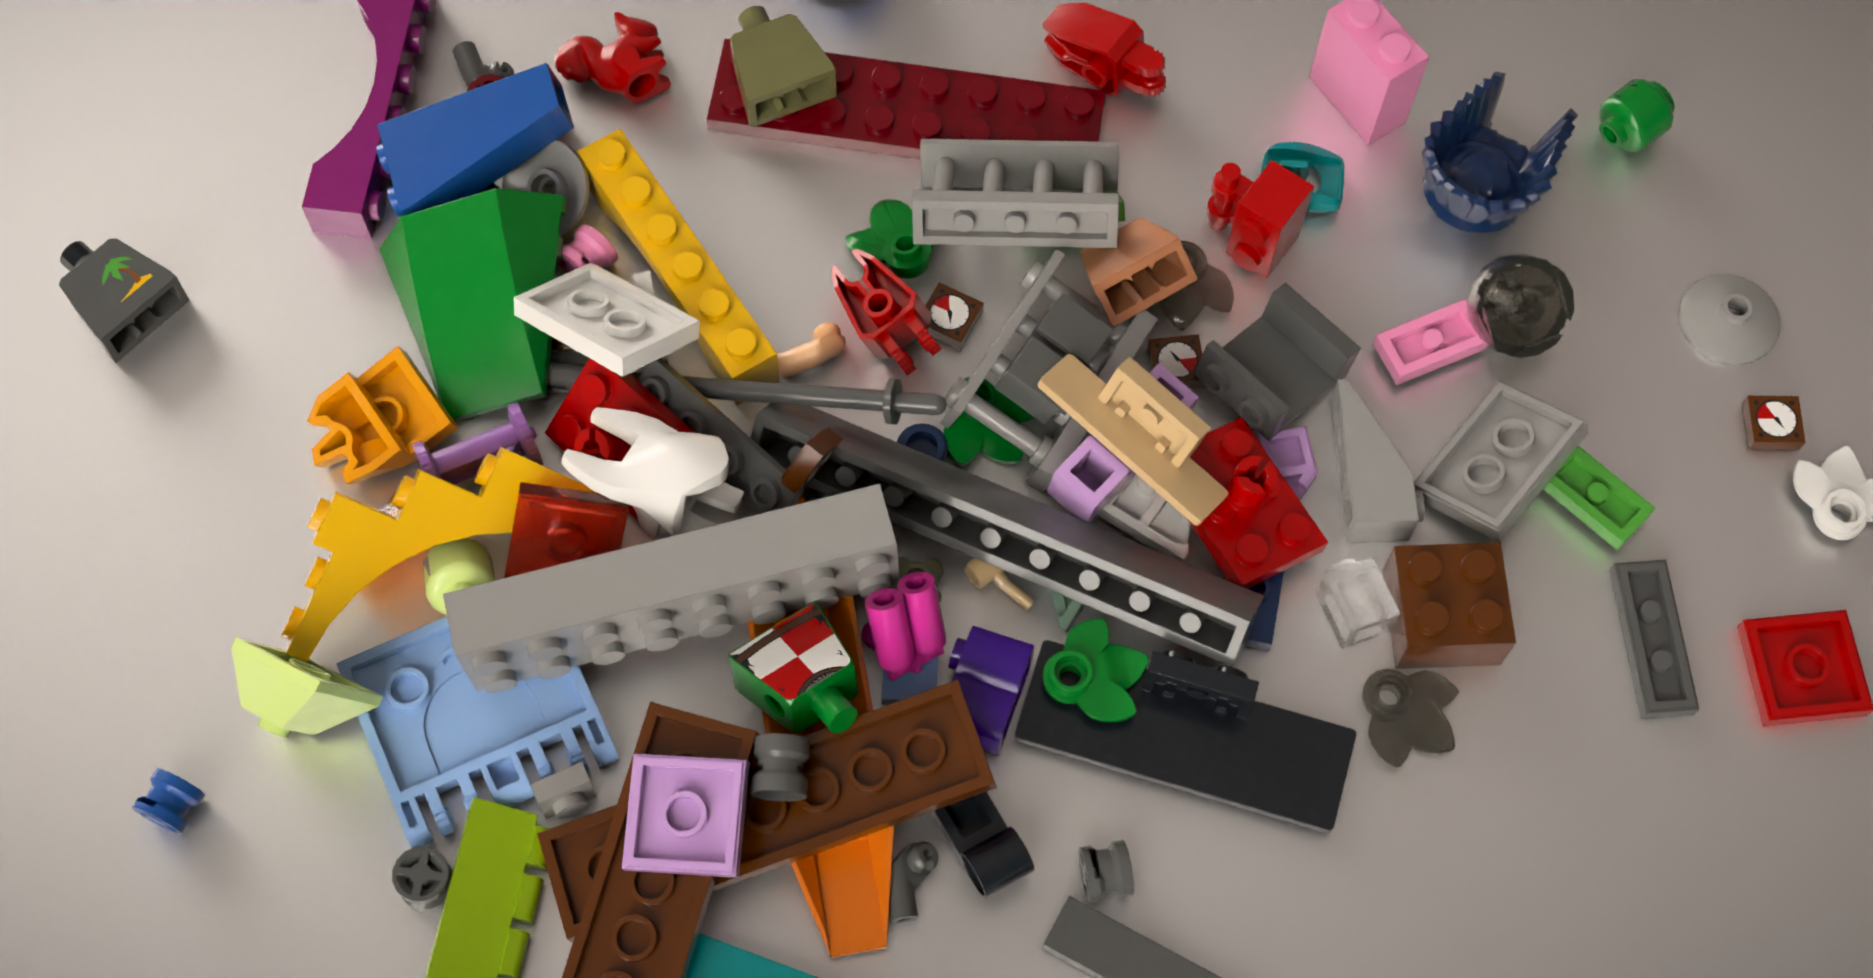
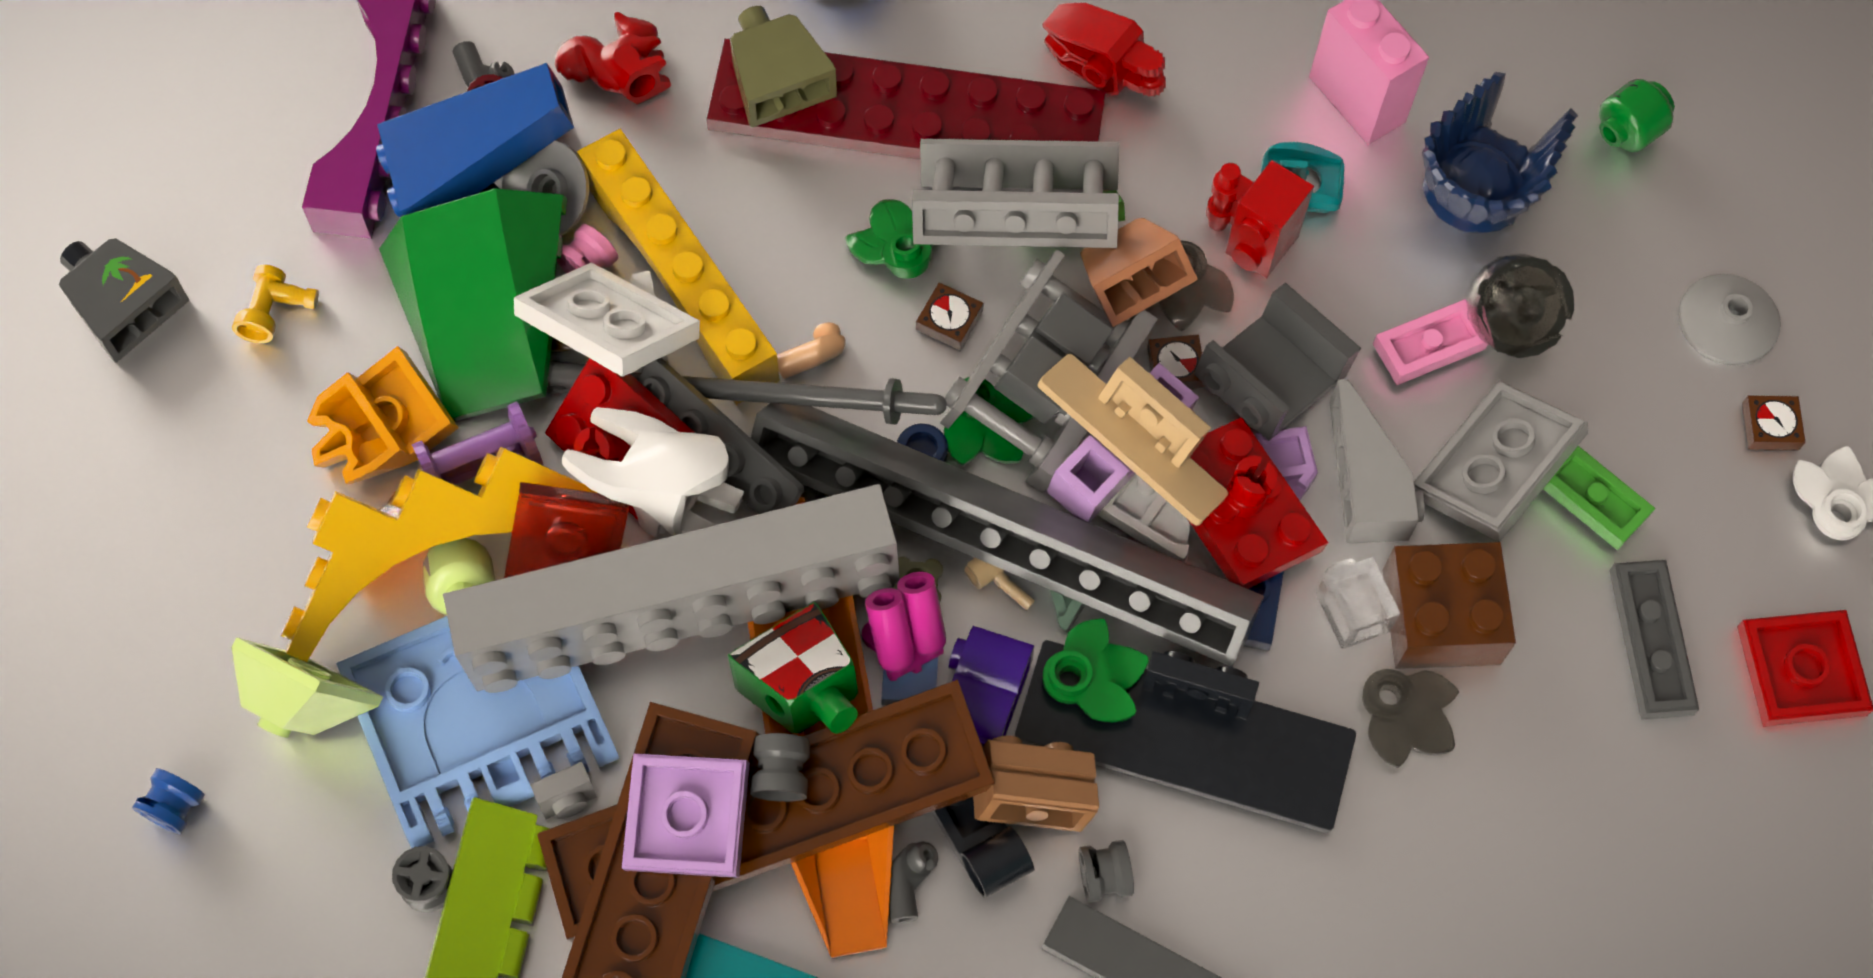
reddish brown tile [780,428,843,494] -> none
red hinge [831,249,942,376] -> none
none -> yellow piece [232,264,319,343]
none -> medium nougat brick [973,736,1099,832]

